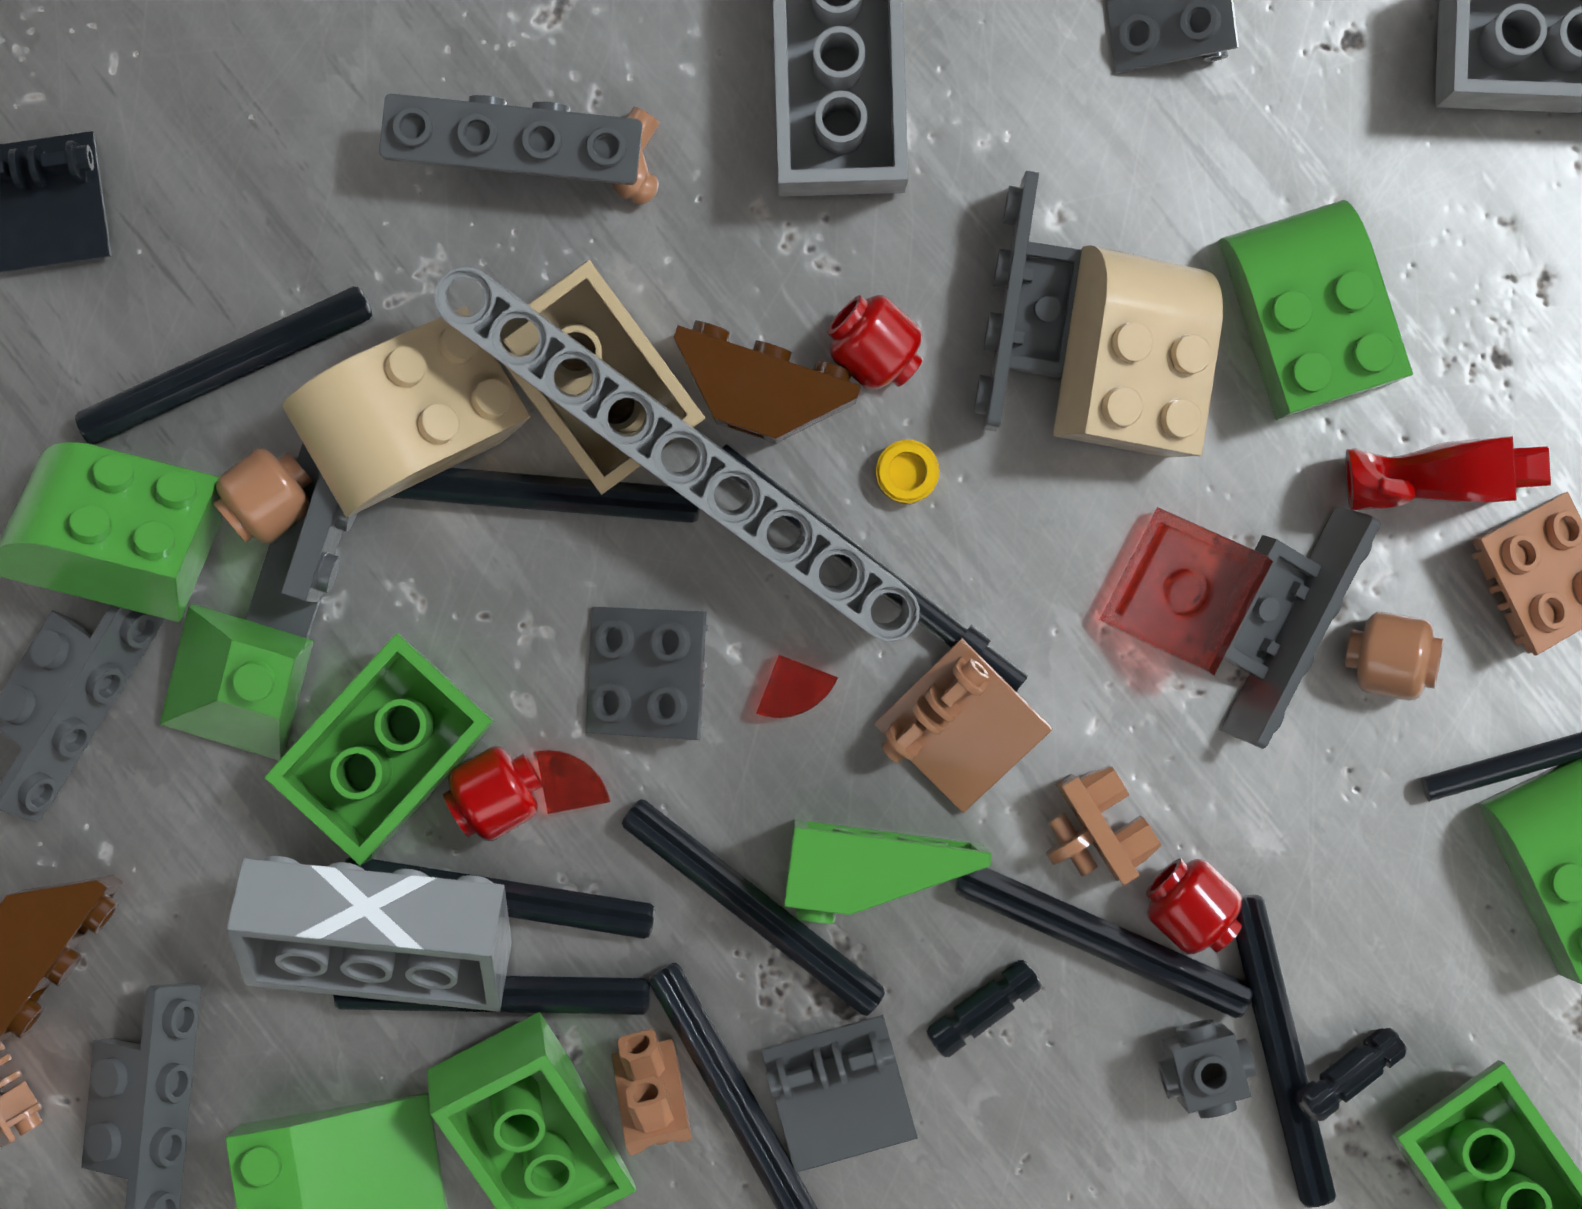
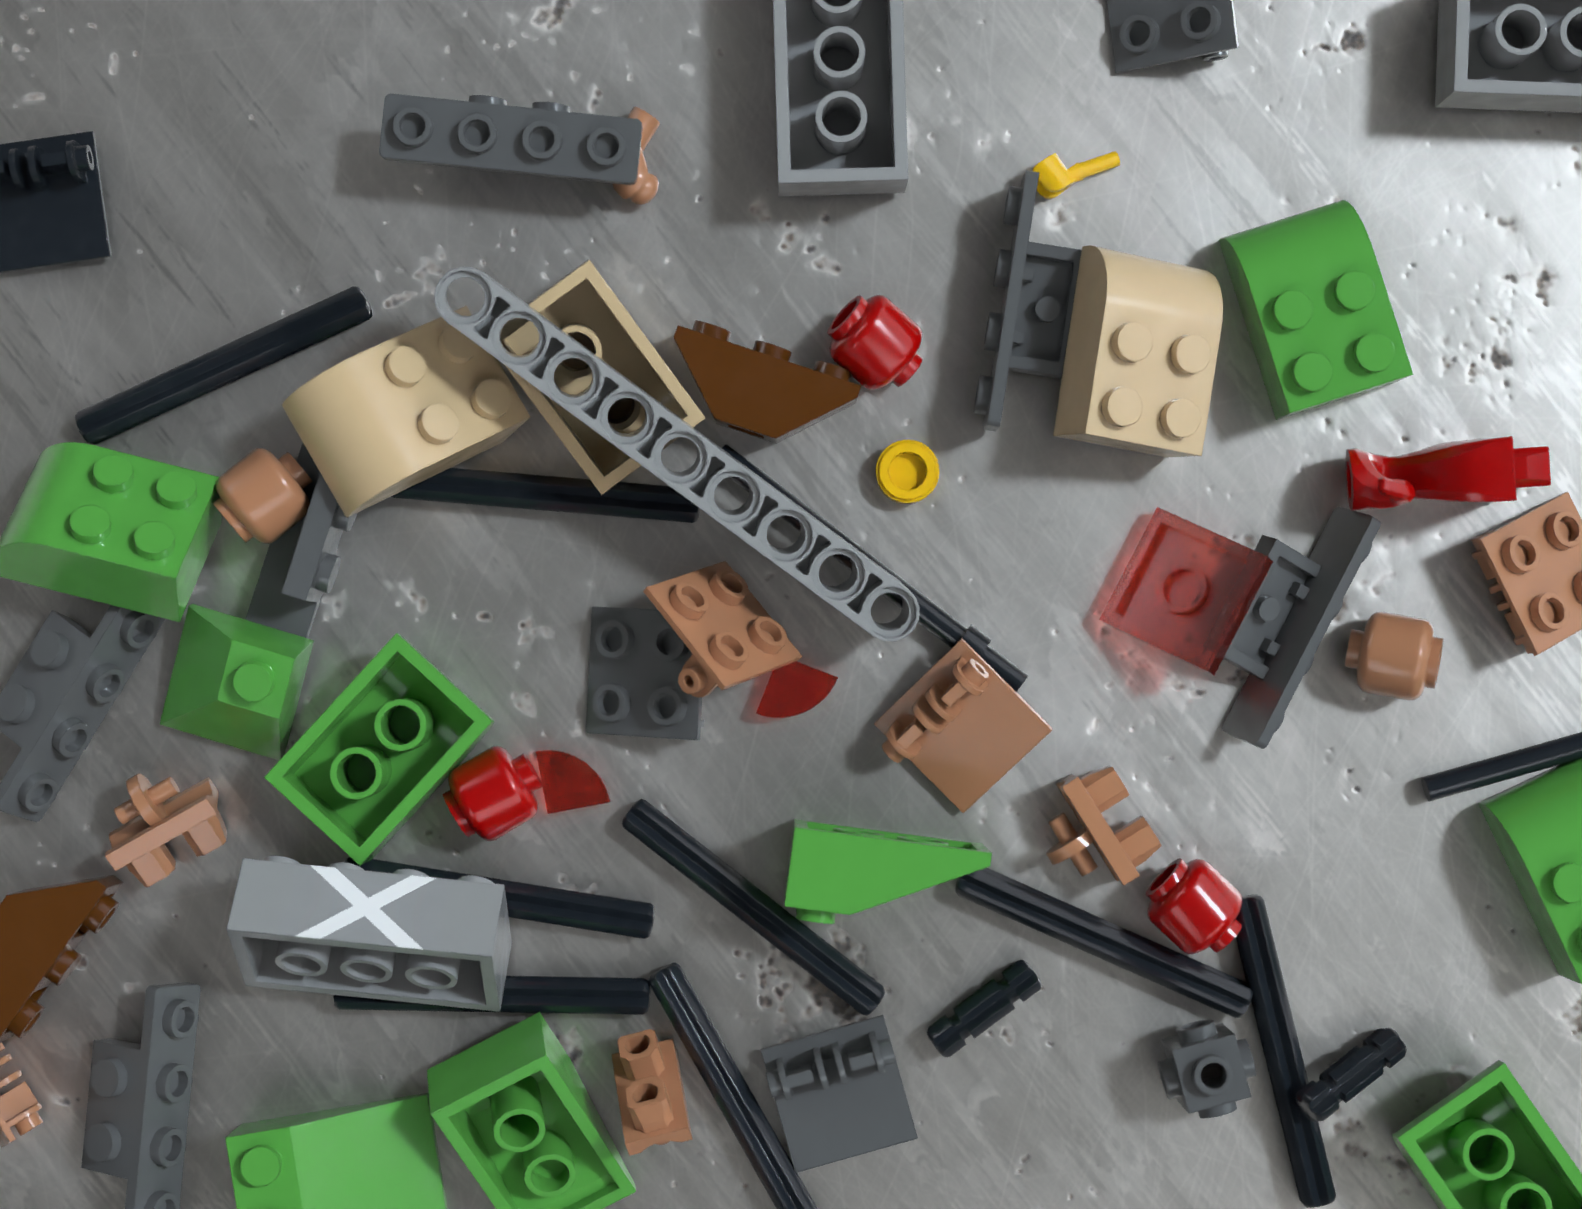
none -> nougat hips [105,773,227,887]
none -> nougat hinge [643,561,802,698]
none -> yellow hand [1033,151,1120,199]

